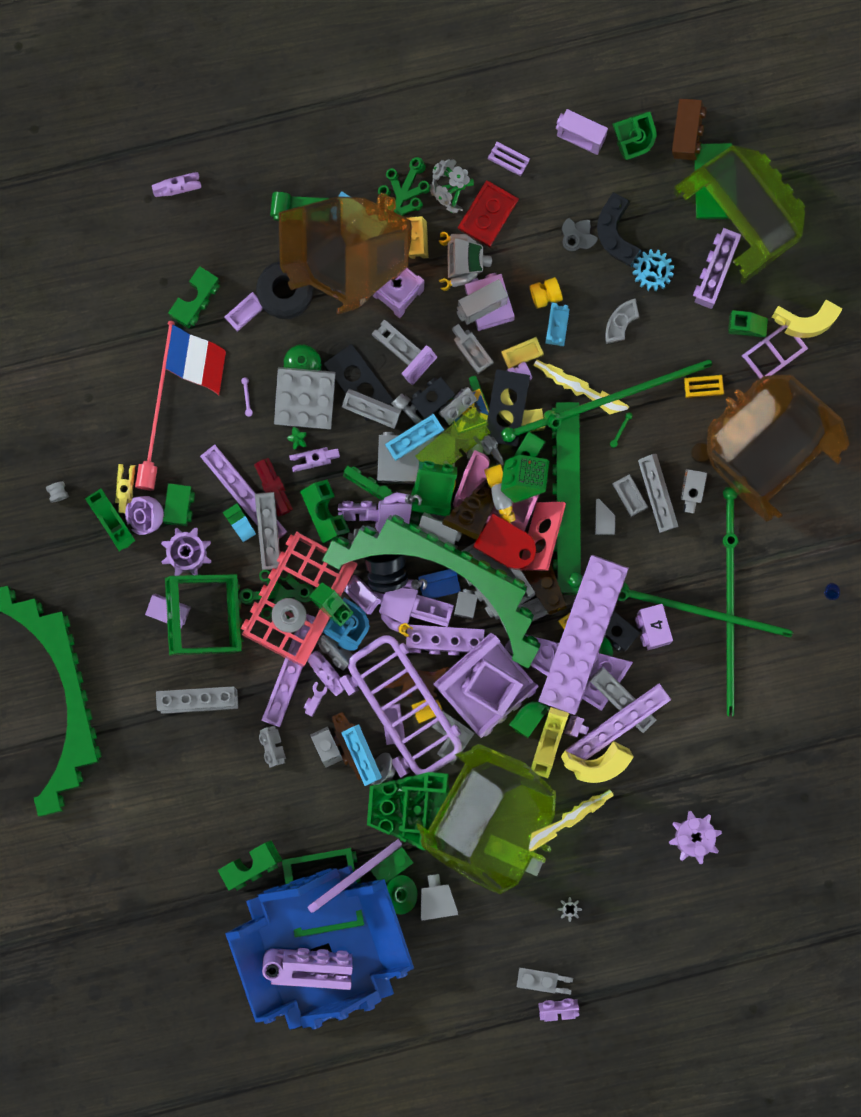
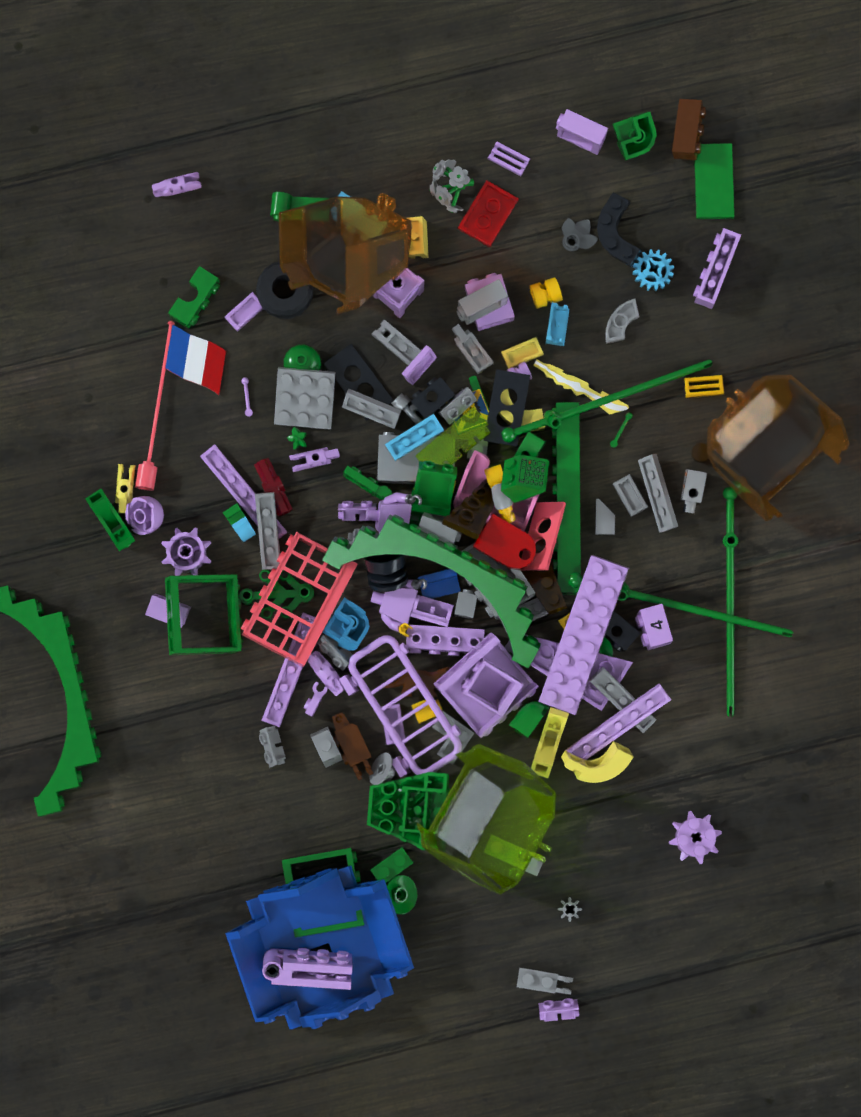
light grey wheel [46,481,69,503] -> none
light grey panel [156,687,238,714] -> none
green brick [163,483,195,527] -> none
green arch [218,840,283,891] -> none
light grey piece [272,598,306,633] -> none
green arch [300,479,350,544] -> none
lavender tile [307,839,402,913] -> none
green slope [309,582,354,627] -> none
medium azure plate [342,724,382,786] -> none
lavender tile [344,575,381,615] -> none
green plant [378,157,431,225] -> none
light grey torso [421,874,458,921] -> none
light grey torso [439,232,492,291] -> none
dark grey plate [481,435,504,465] -> none
light yellow sword [529,790,614,851] -> none
lavender tile [564,715,589,737] -> none
windscreen [674,145,805,284] -> none
green slope [728,310,768,338] -> none
lavender window [742,325,808,382] -> none
light yellow arch [772,300,842,338] -> none
clear blue hinge [824,583,840,600] -> none

